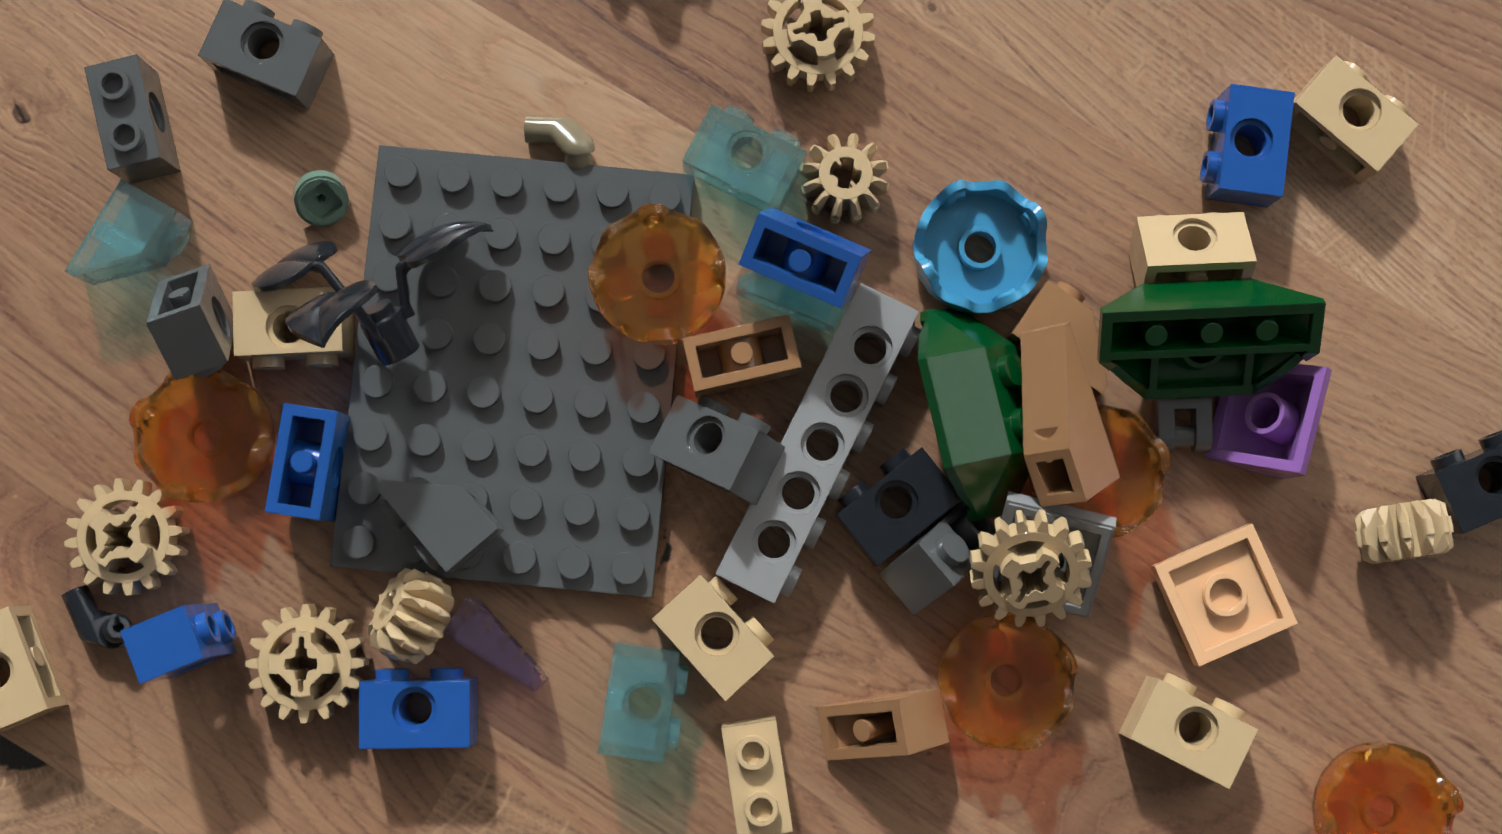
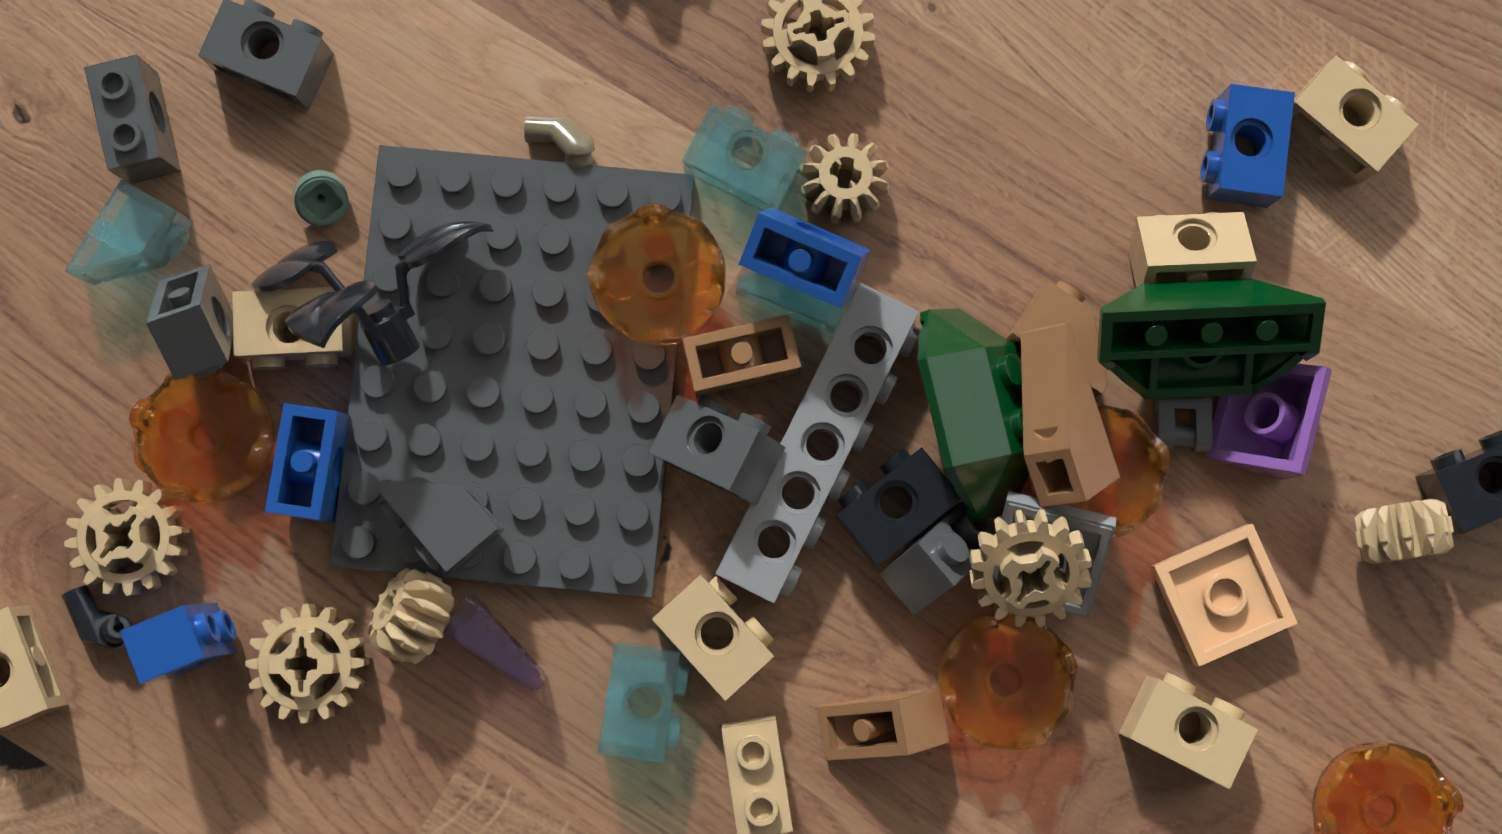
blue brick [359,667,478,749] -> none
dark azure plate [912,179,1048,315] -> none

